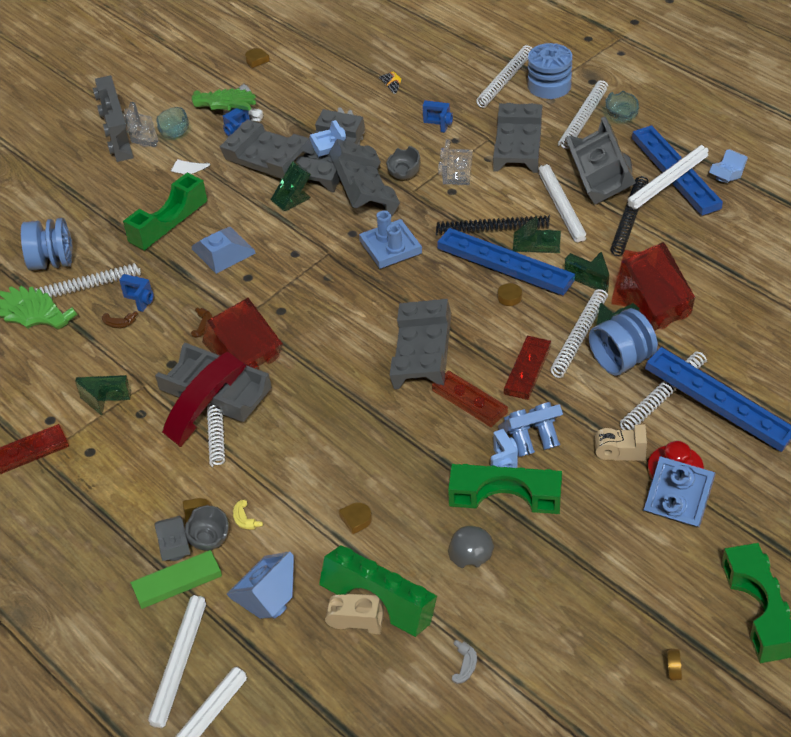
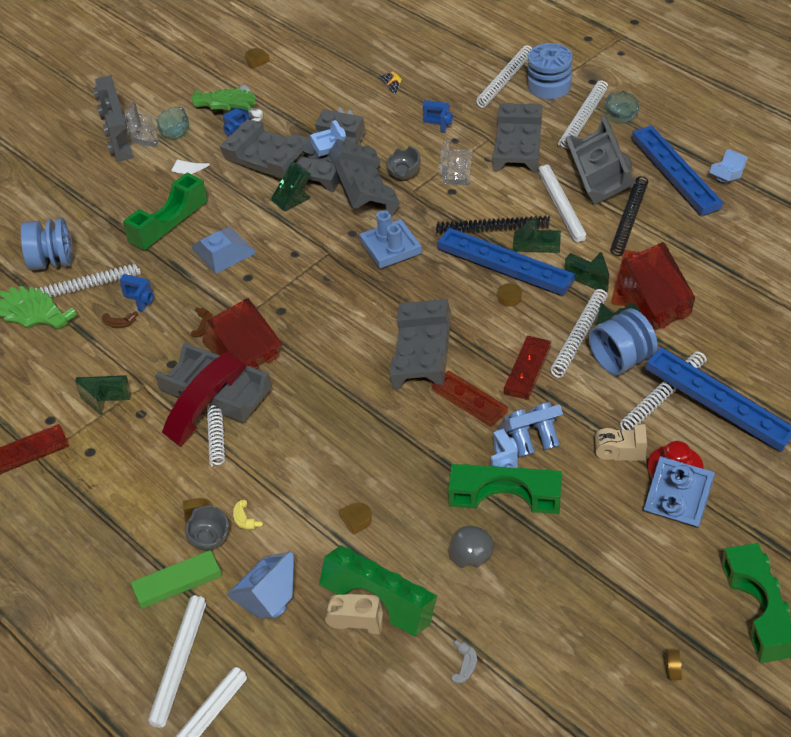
dark grey bracket [154,516,190,561] -> none
white axle [627,145,709,209] -> none

